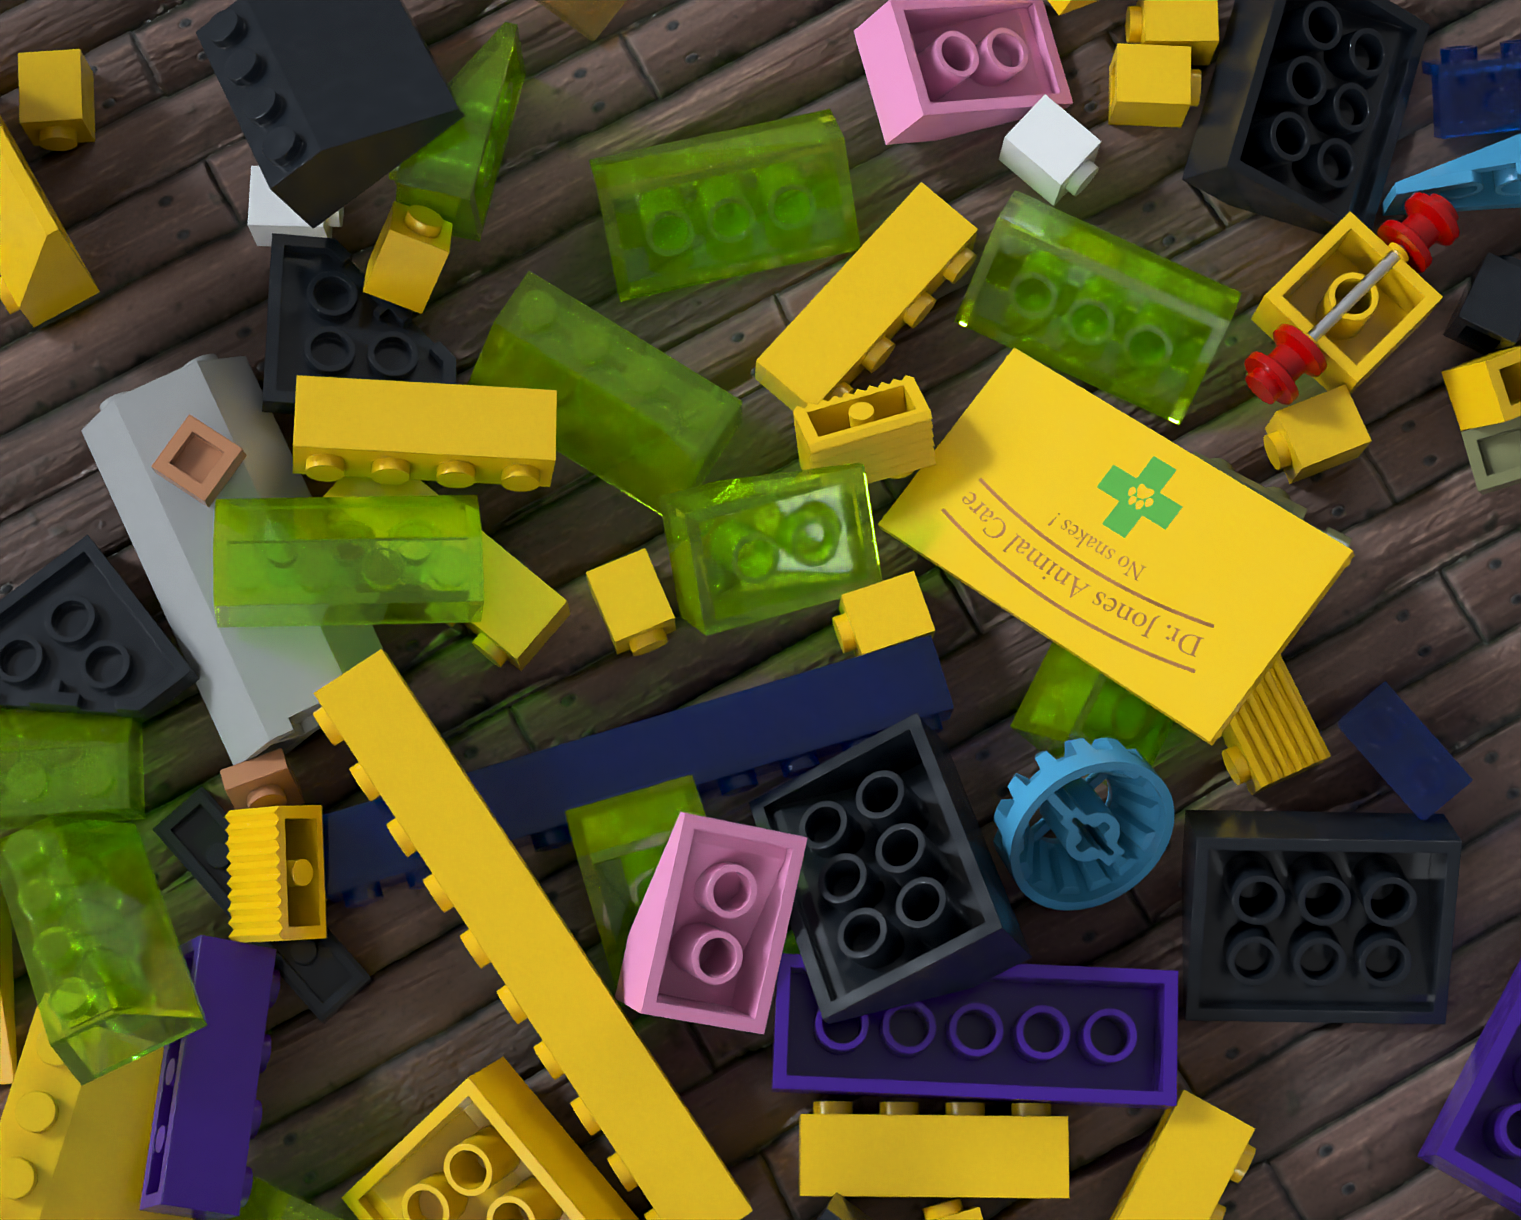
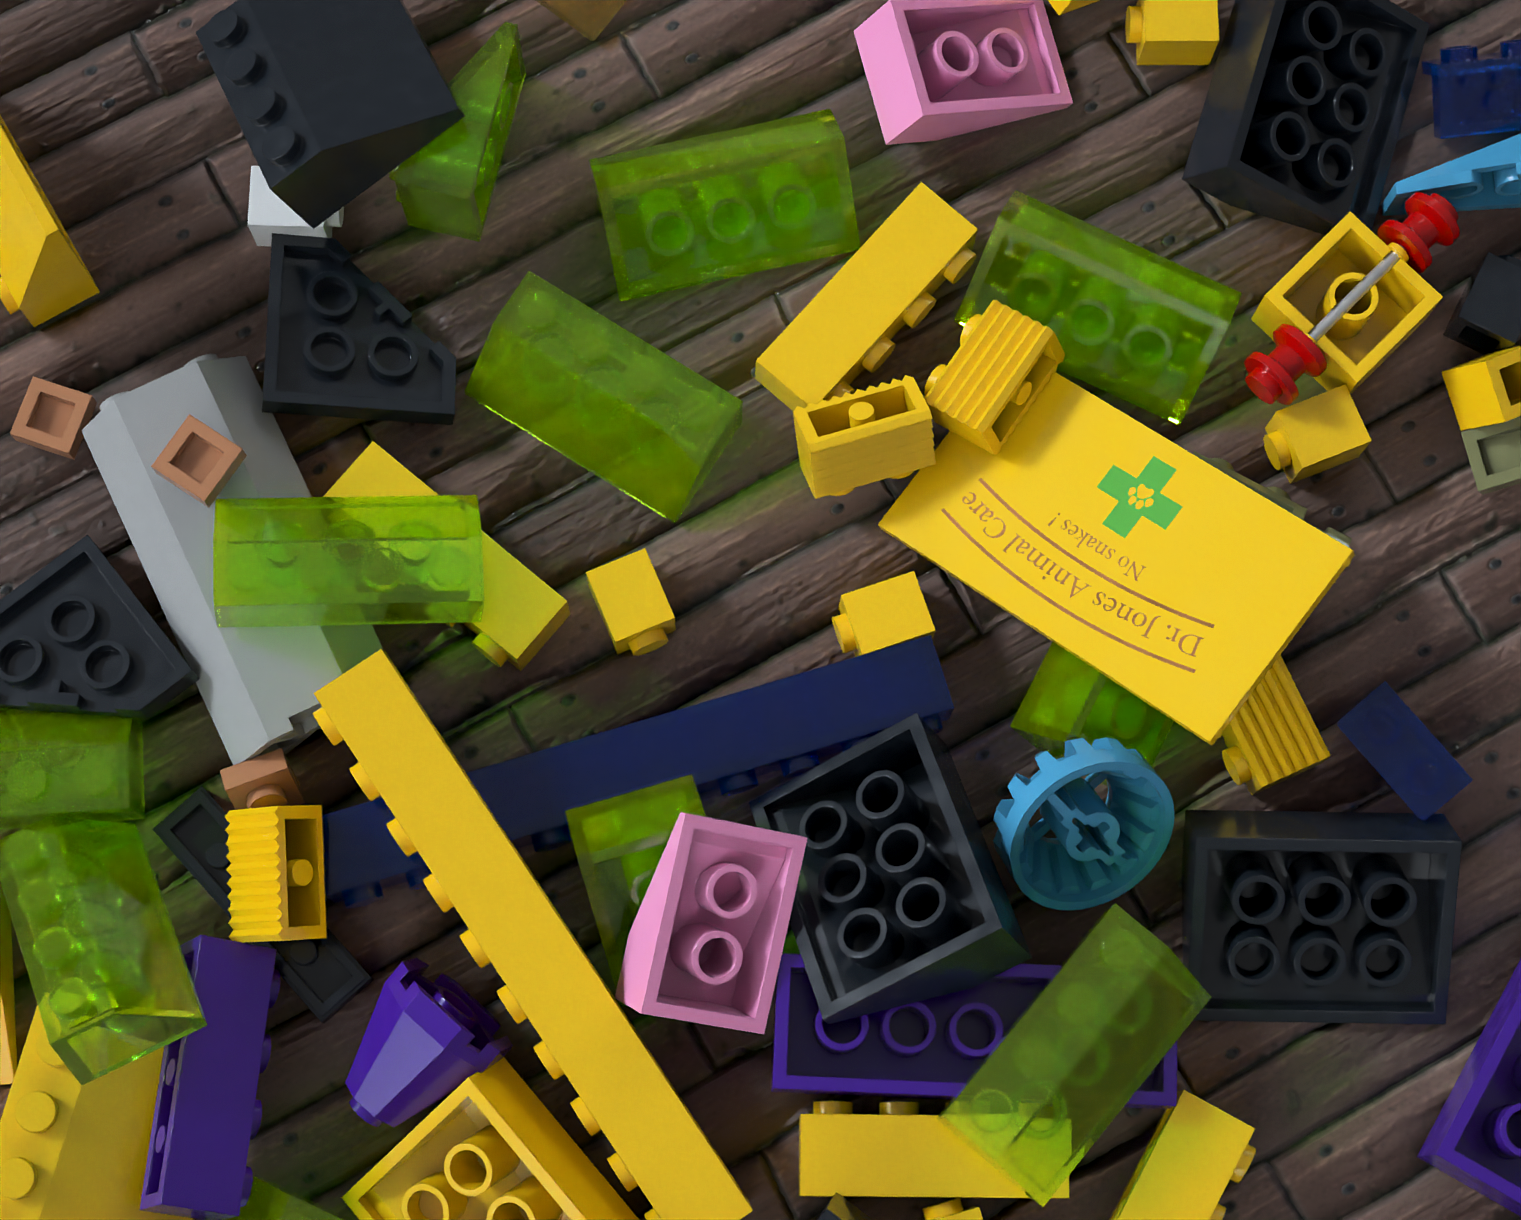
yellow brick [18,49,95,151] -> none
yellow brick [292,375,557,492] -> none
yellow brick [363,201,453,314] -> none
clear neon green slope [659,463,882,636] -> none
white brick [999,94,1101,206] -> none
yellow brick [1108,43,1201,128] -> none
none -> nougat plate [10,376,97,460]
none -> dark purple cone [345,958,513,1128]
none -> yellow brick [924,300,1065,455]
none -> clear neon green slope [937,903,1211,1208]

